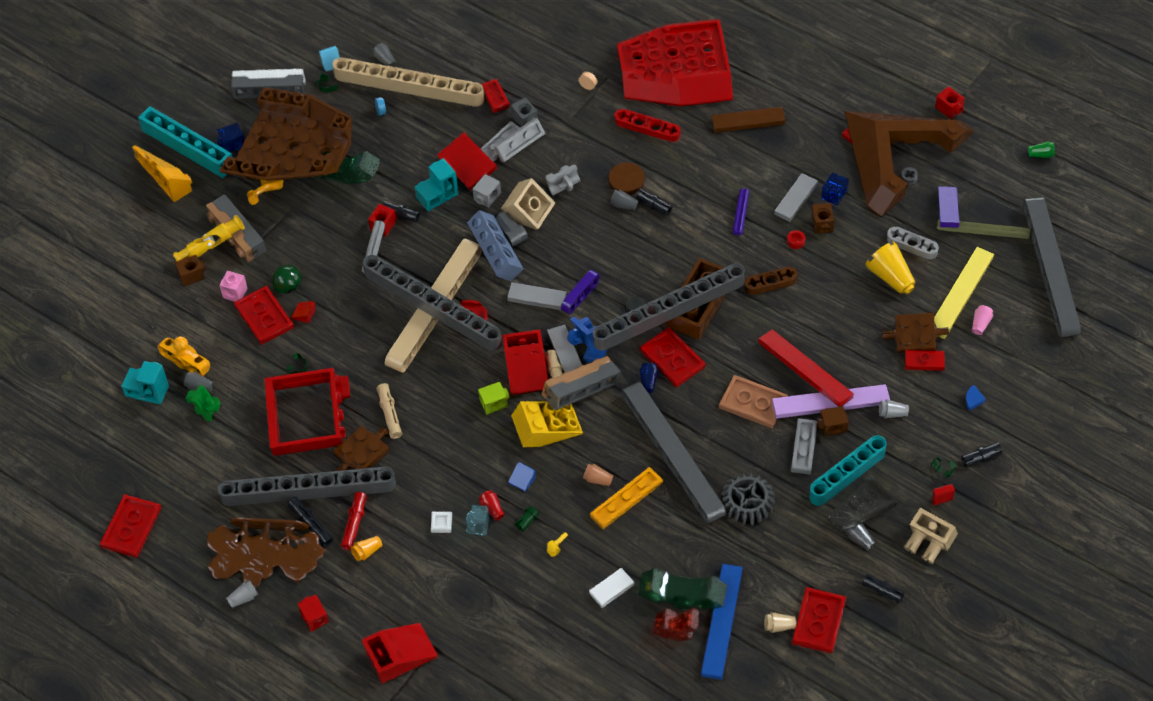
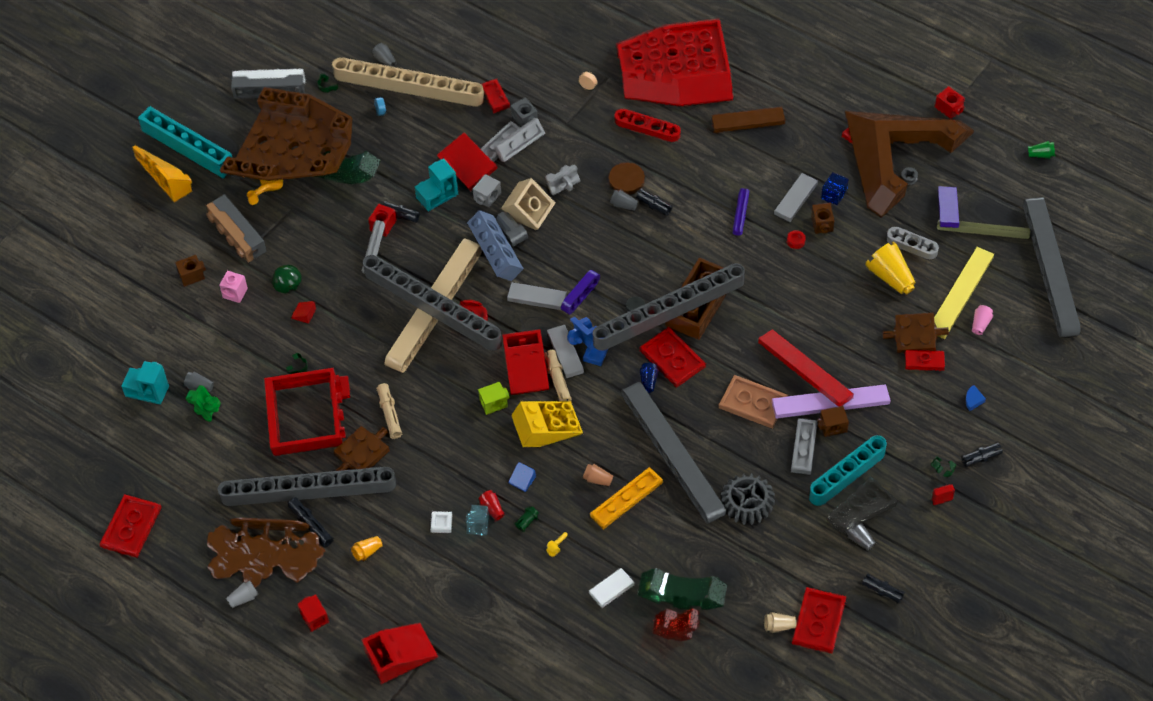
light orange piece [158,336,210,376] -> none
yellow piece [173,215,245,261] -> none
clear blue brick [216,123,245,152] -> none
red tile [234,286,294,345] -> none
medium azure slope [319,46,340,71] -> none
red pin [340,492,367,551] -> none
dark grey piece [542,356,621,410] -> none
blue tile [701,564,743,680] -> none
reddish brown beam [744,267,798,295] -> none
light grey cone [879,399,909,418] -> none
tan brick [904,508,958,564] -> none

